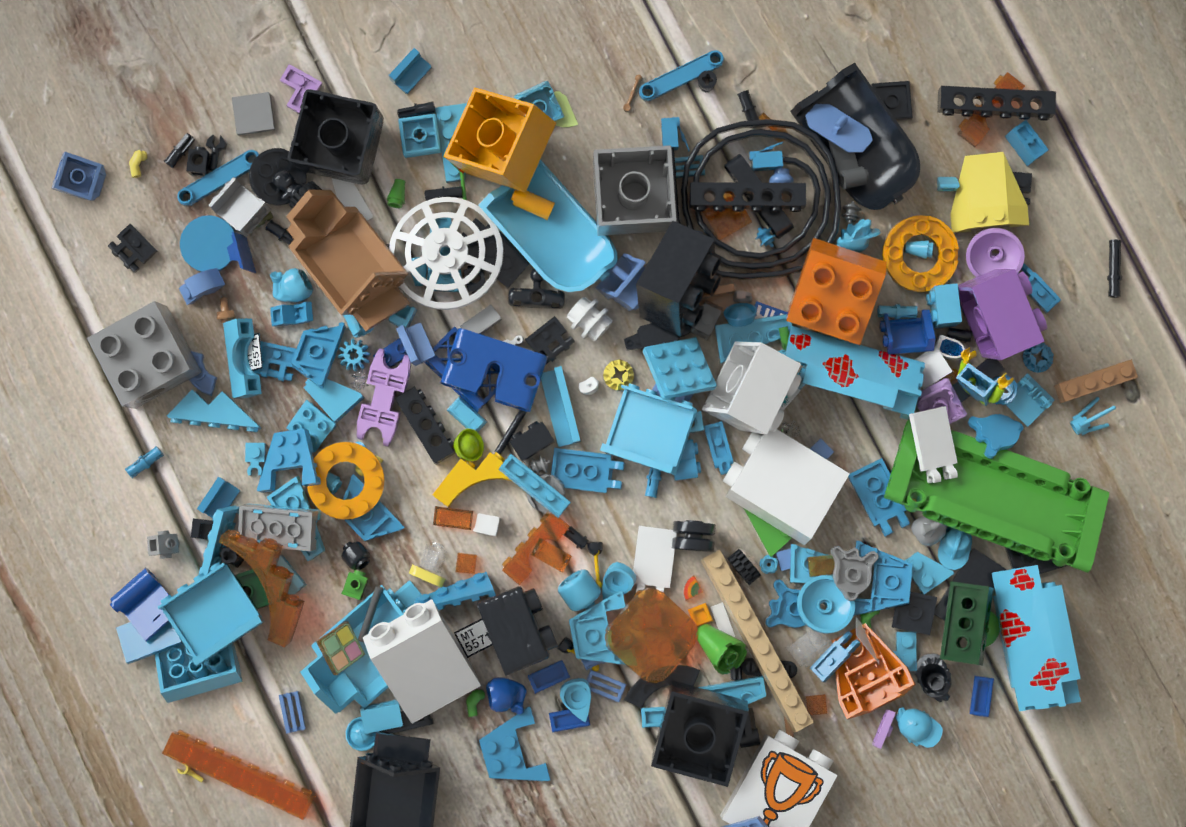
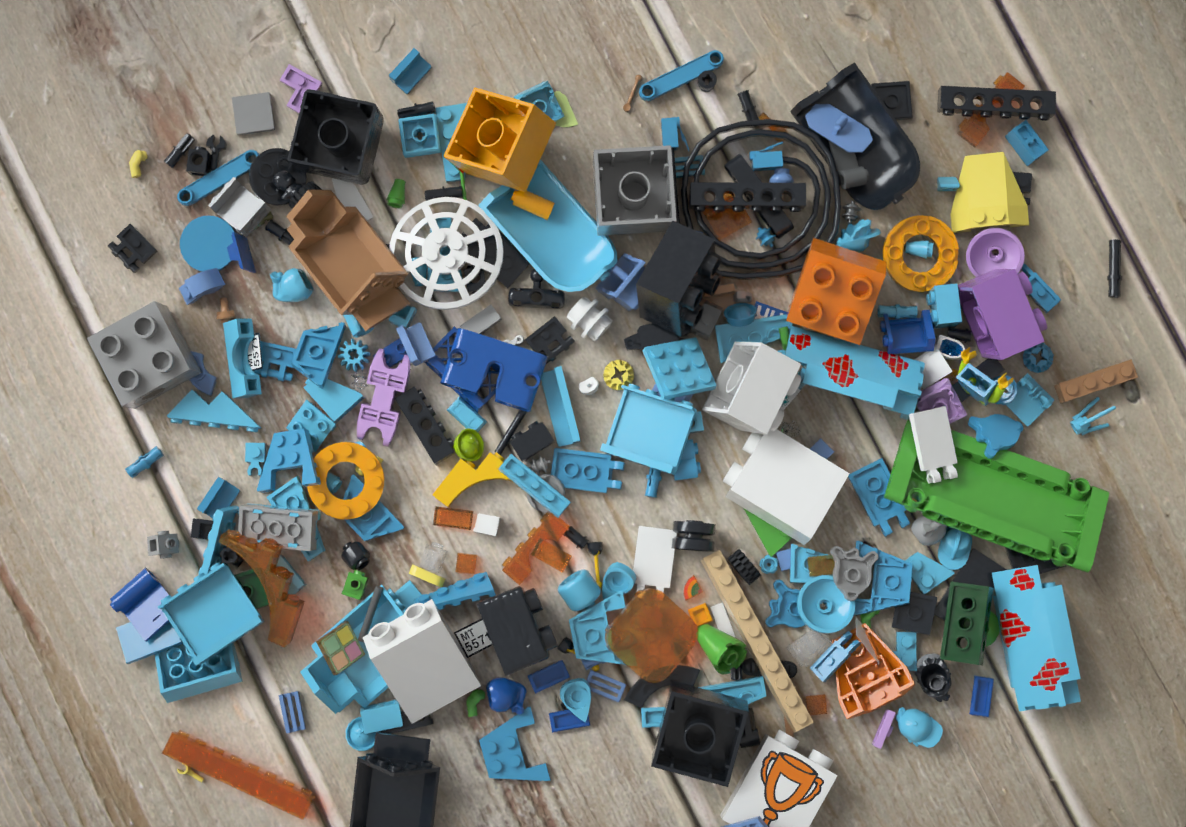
medium blue slope [52,152,106,201] -> none
dark azure slope [270,302,313,327] -> none
dark azure hinge [704,421,734,475] -> none

